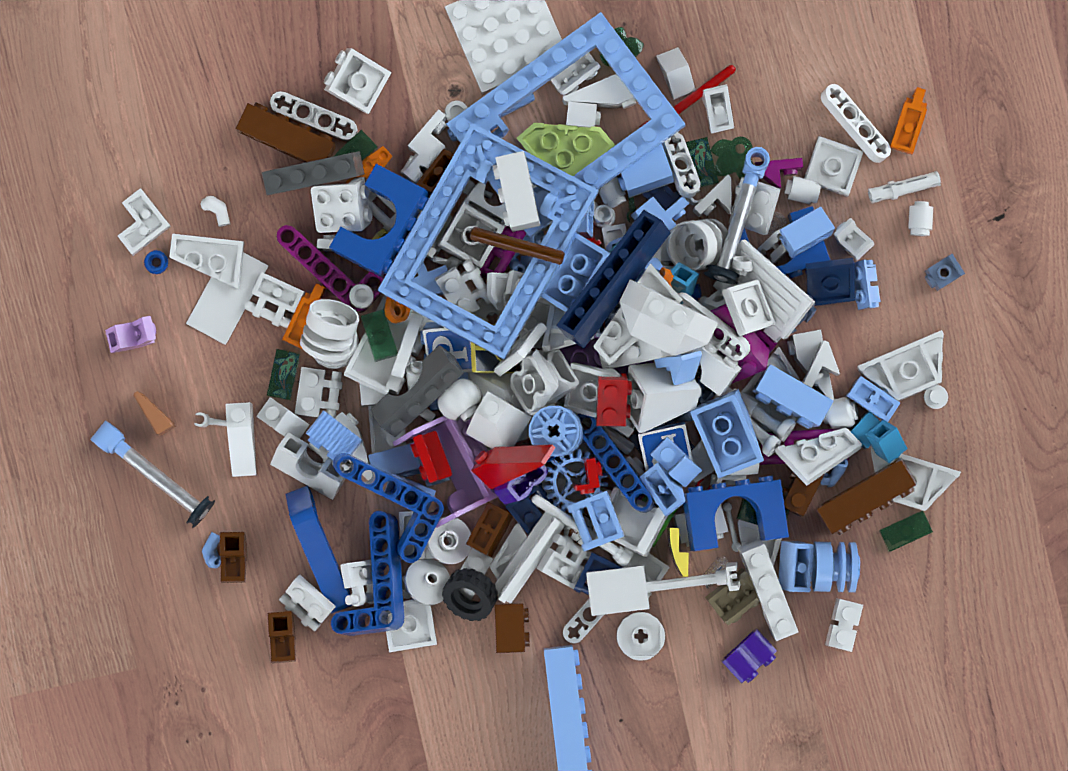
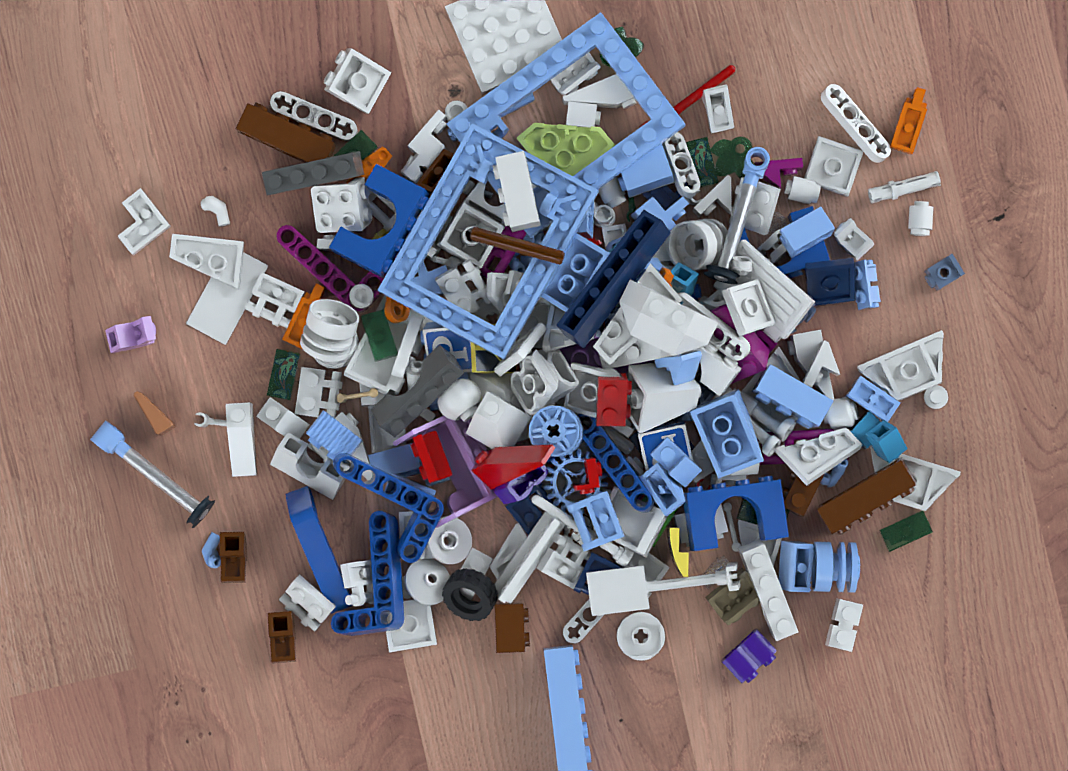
blue plate [144,250,169,274] -> none
reddish brown hinge [466,502,513,558] -> none
white slope [656,47,695,100] -> none
none -> tan hinge [337,388,378,403]

